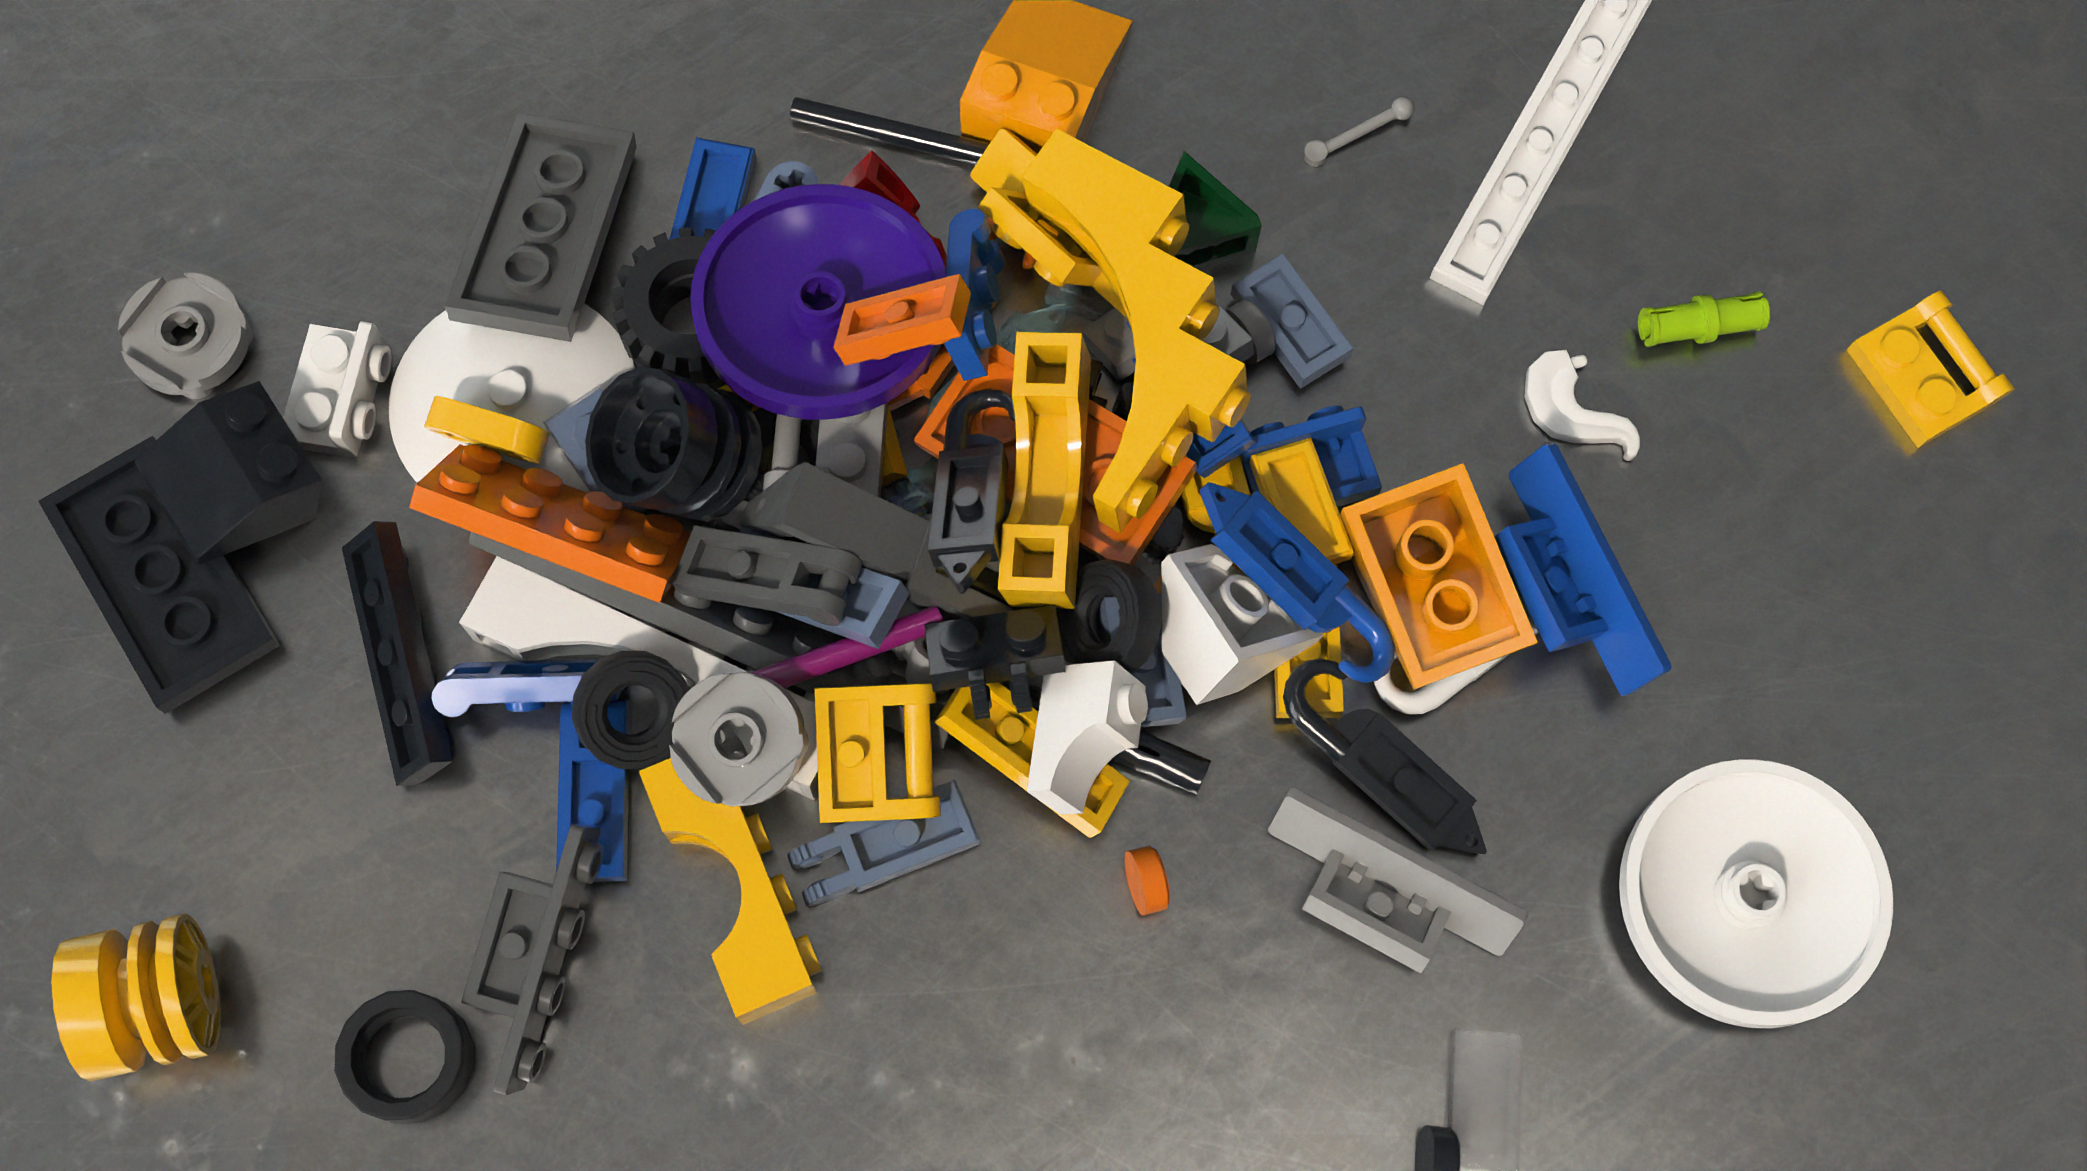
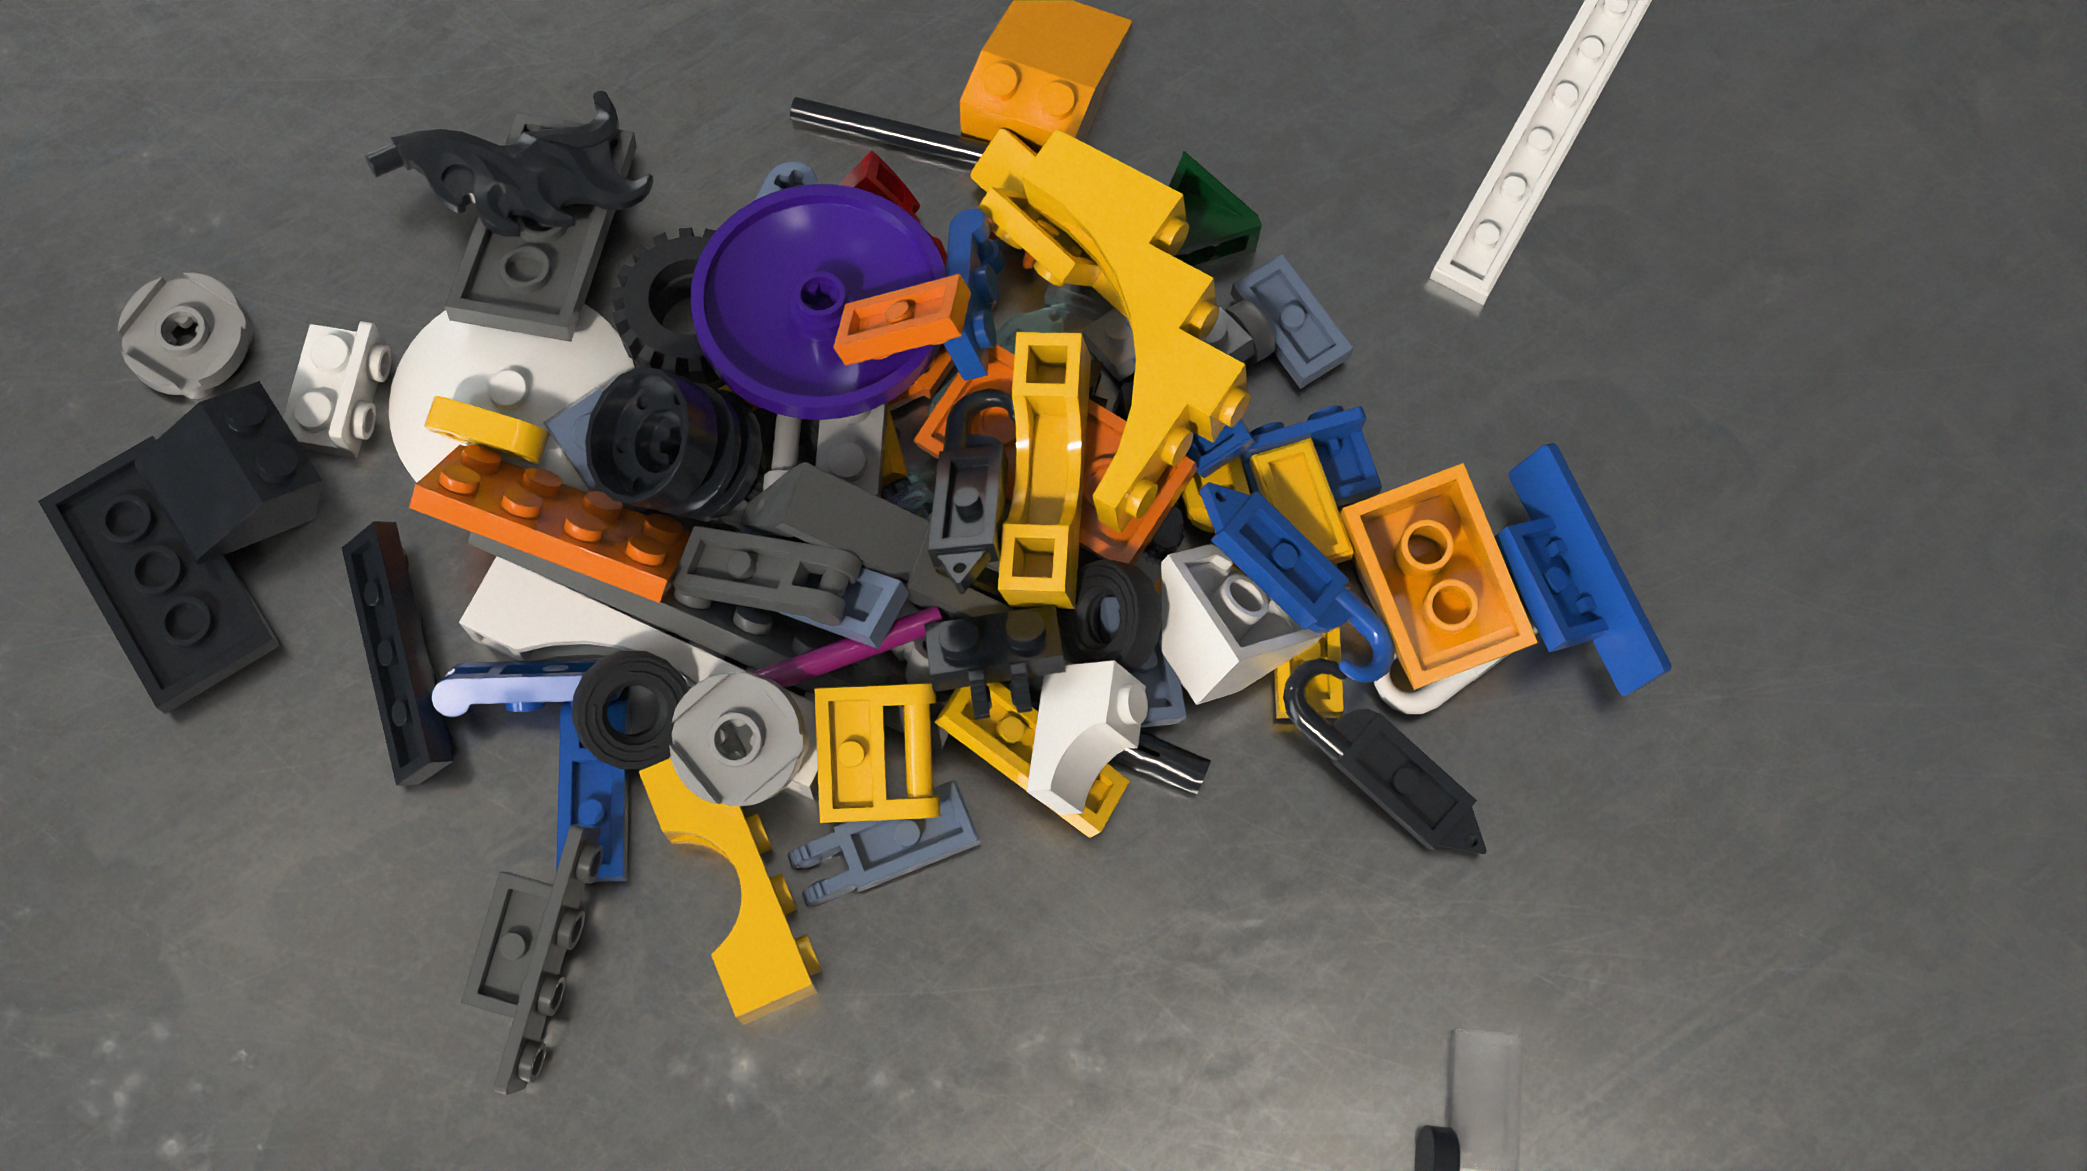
yellow wheel [51,913,221,1082] -> none
black tyre [334,990,474,1124] -> none
blue tile [669,137,757,240] -> none
orange tile [1124,845,1170,916] -> none
light grey bracket [1268,788,1528,973] -> none
light grey hinge [1303,96,1414,167] -> none
white piece [1524,350,1640,461] -> none
white dish [1619,759,1893,1028] -> none
lime pin [1638,291,1770,347] -> none
yellow plate [1846,290,2015,448] -> none
none -> black piece [365,91,654,237]

